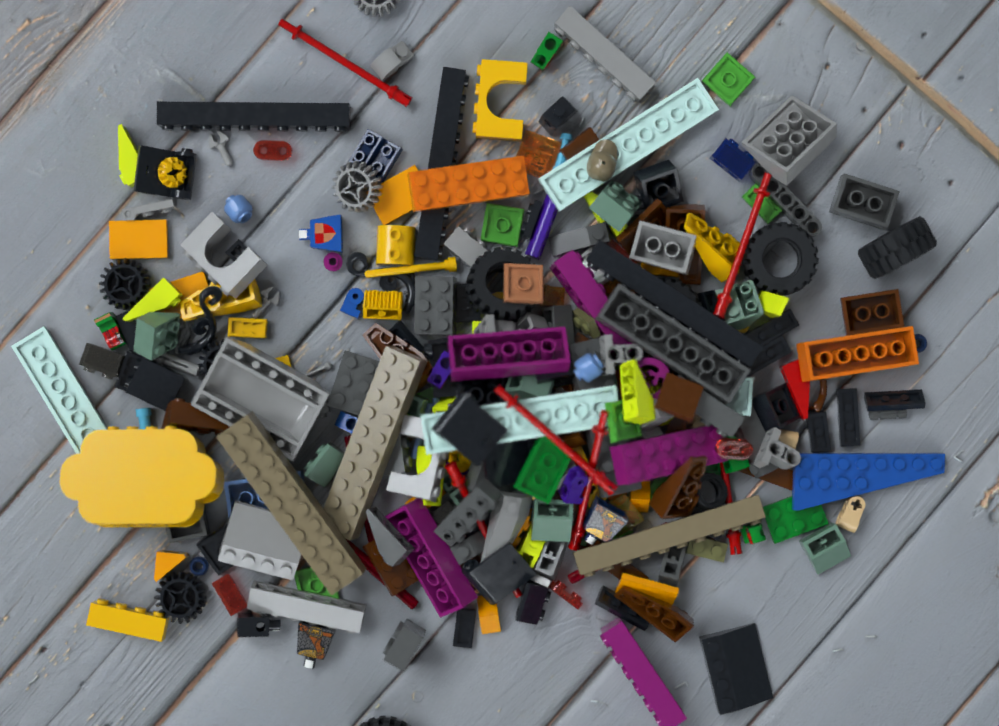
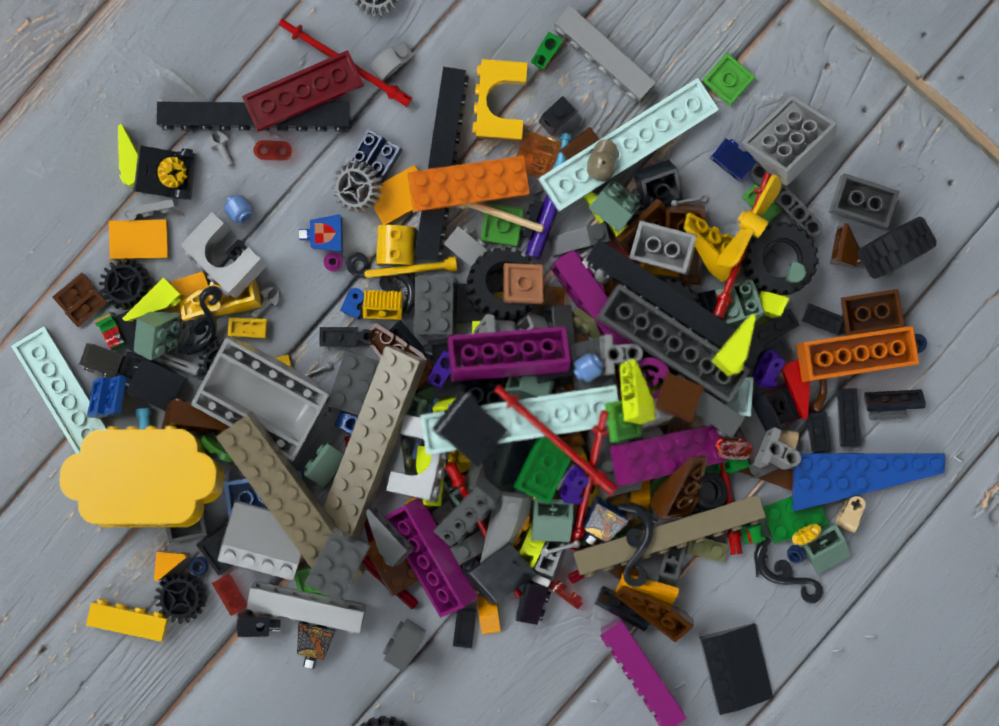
none -> reddish brown slope [52,272,107,327]
none -> blue slope [87,375,127,418]
none -> bright green tile [201,434,233,462]
none -> dark red plate [242,50,364,132]
none -> dark grey brick [304,527,370,602]
none -> black plate [319,327,372,347]
none -> tan piece [456,203,544,233]
none -> light grey hinge [541,541,581,557]
none -> black plant [618,502,658,587]
none -> light grey hinge [671,195,707,207]
none -> neon yellow slope [711,314,756,376]
none -> yellow piece [717,174,781,268]
none -> dark purple leg [752,349,784,388]
none -> black plant [754,536,823,604]
none -> sand green brick [785,262,806,283]
none -> dark blue plate [787,545,806,564]
none -> yellow gear [791,524,822,545]
none -> black plate [801,303,844,335]
none -> reddish brown slope [830,223,861,268]

